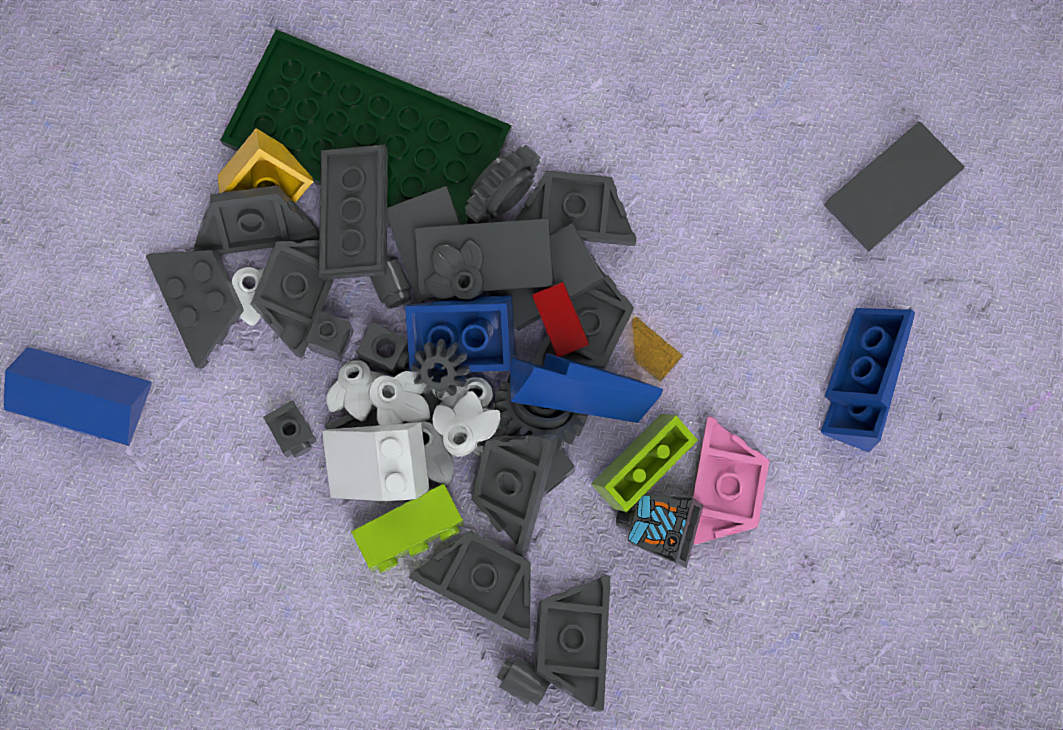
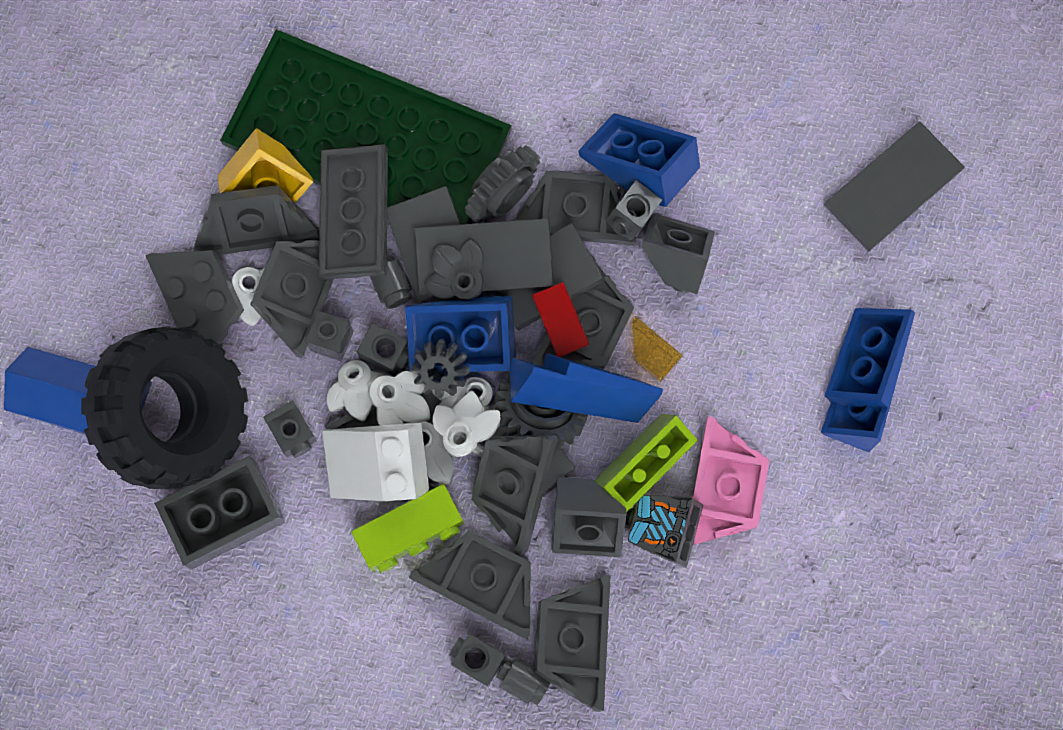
none -> black tyre [81,326,248,489]
none -> dark grey brick [154,456,285,570]
none -> dark grey brick [449,634,506,687]
none -> dark grey slope [552,477,626,557]
none -> blue slope [578,113,700,207]
none -> dark grey brick [606,180,662,241]
none -> dark grey slope [642,213,715,294]

